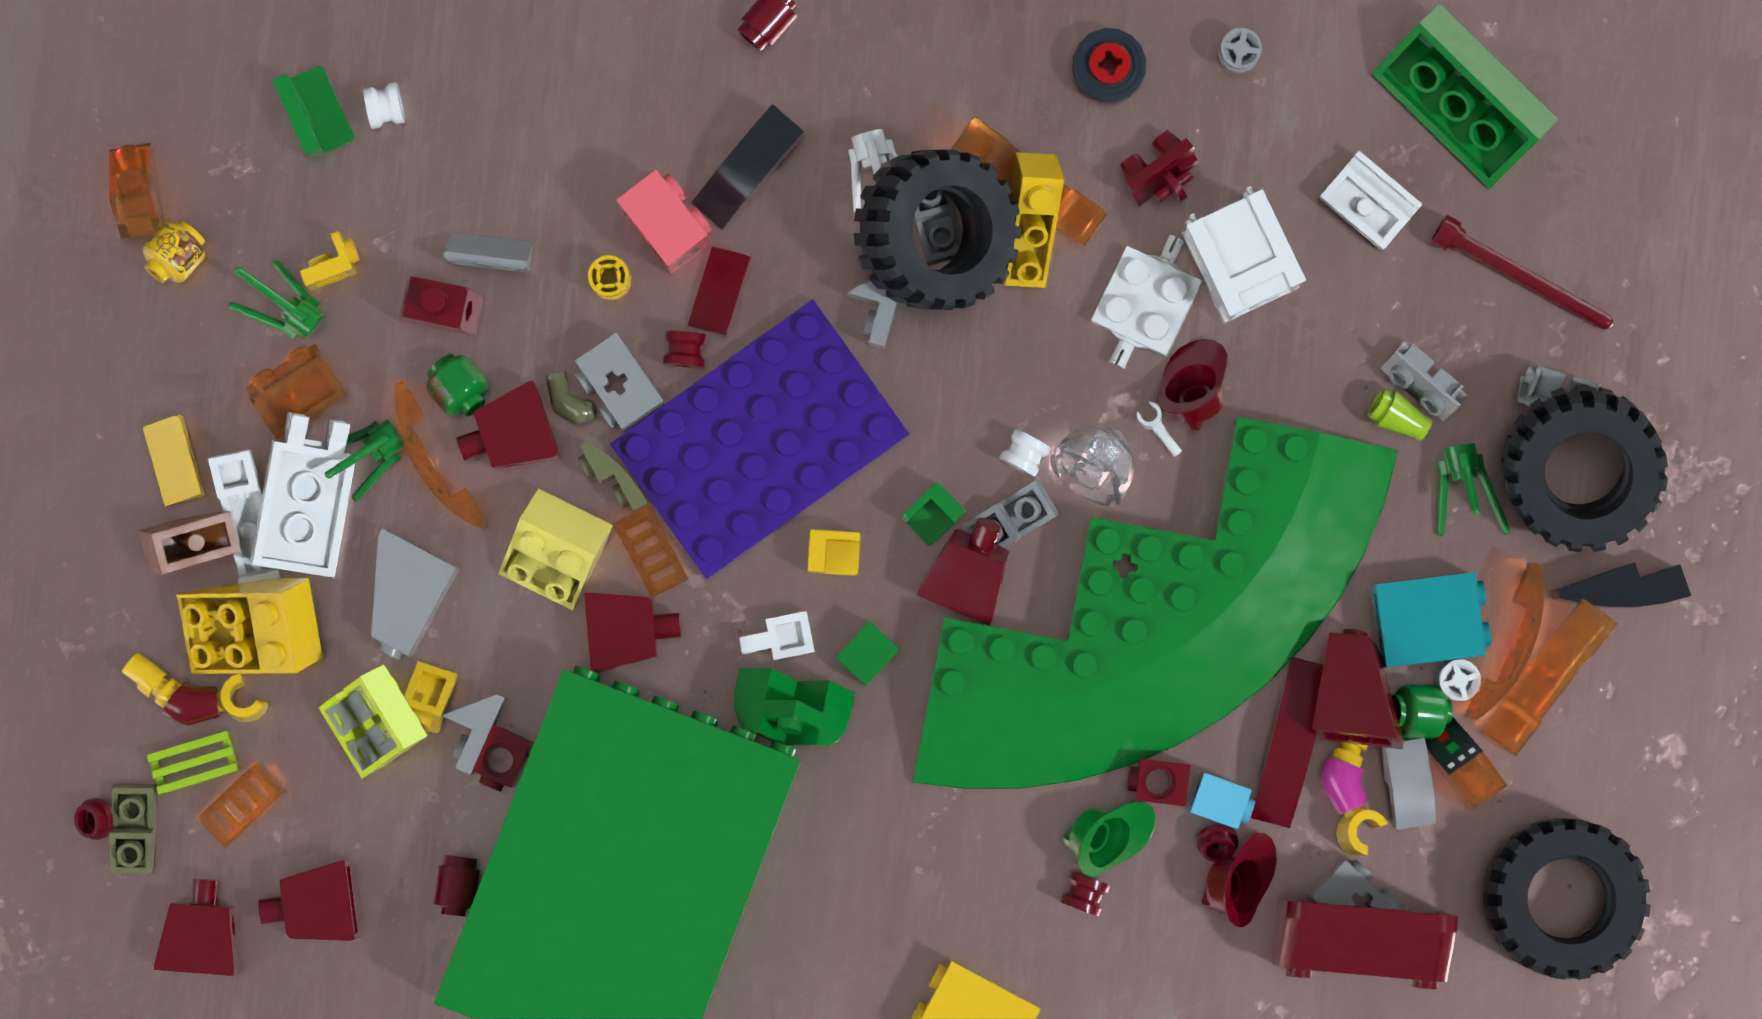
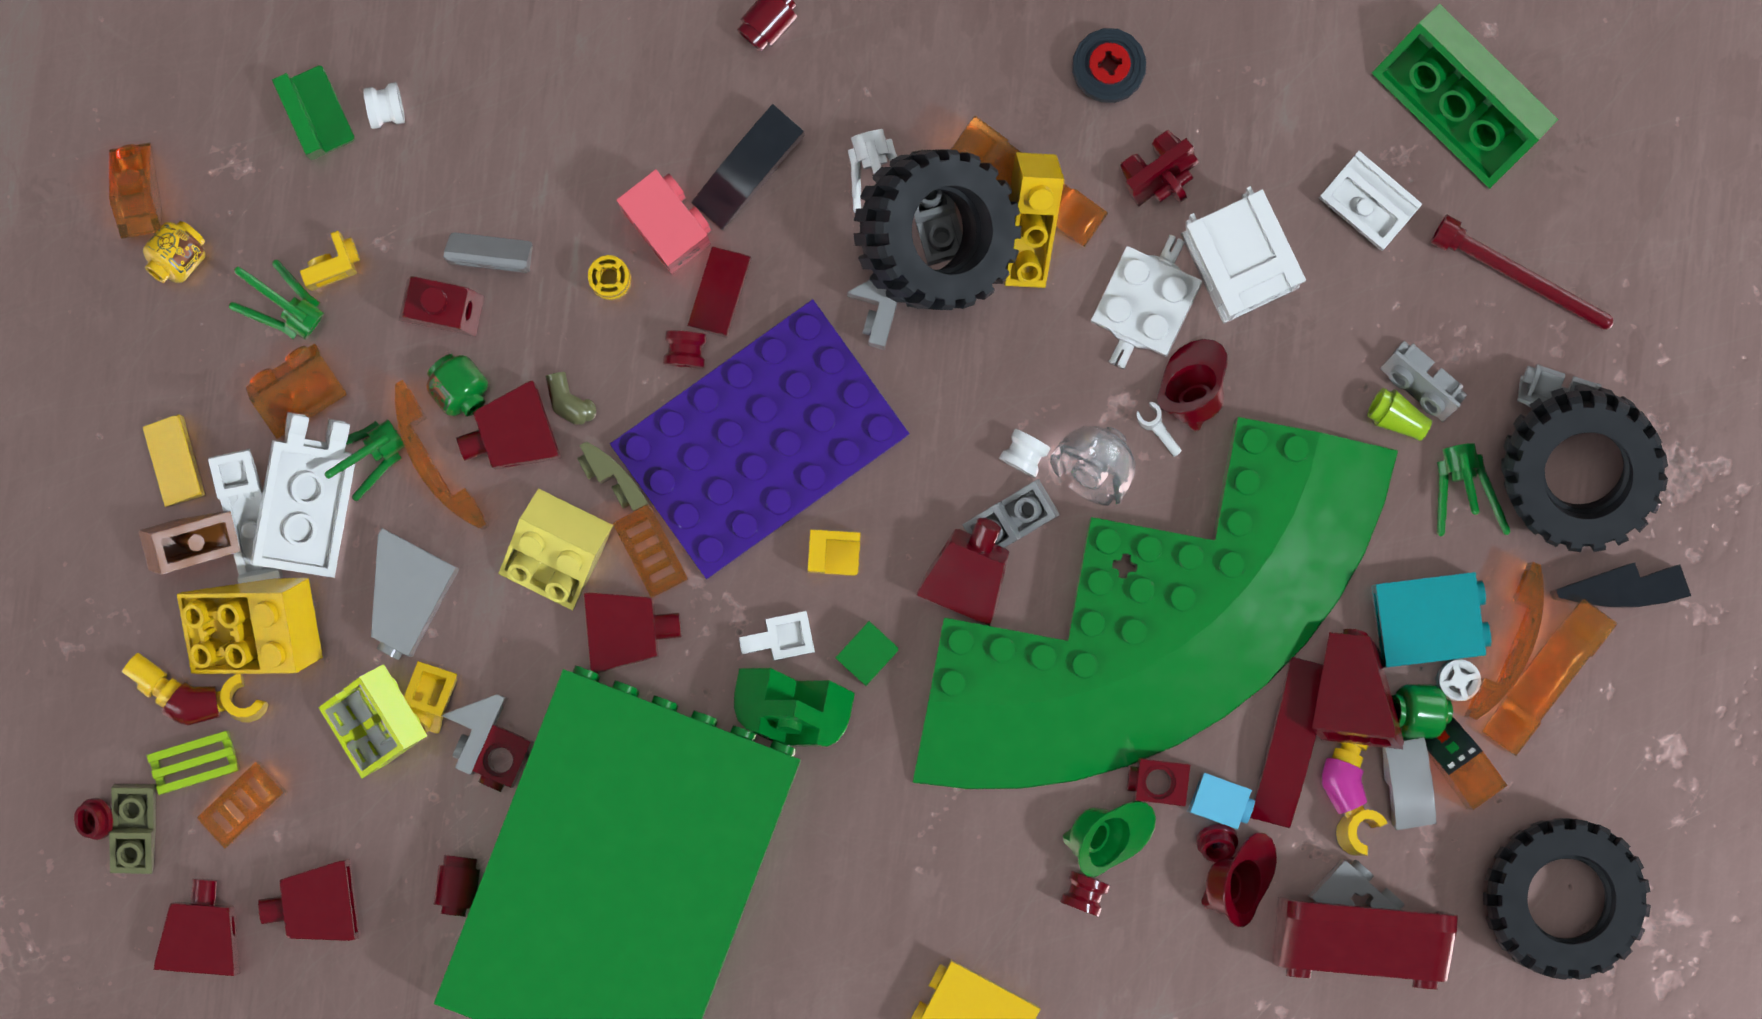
light grey brick [574,333,665,432] -> none
green panel [901,481,966,546] -> none
light grey wheel [1218,28,1262,73] -> none

